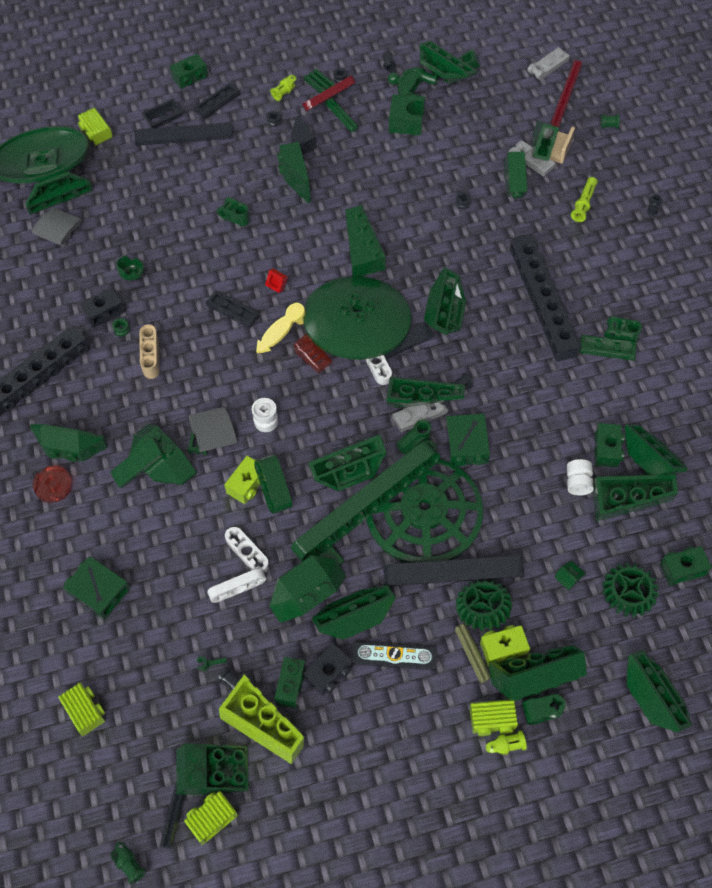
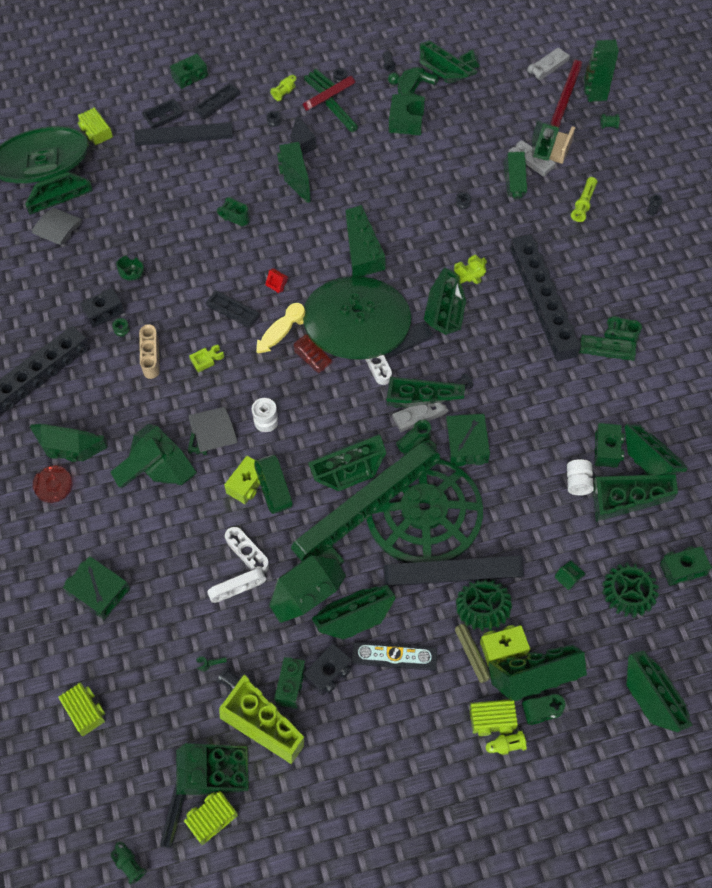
none -> lime plate [189,345,224,373]
none -> lime hips [454,254,487,284]
none -> dark green wedge [583,39,619,102]

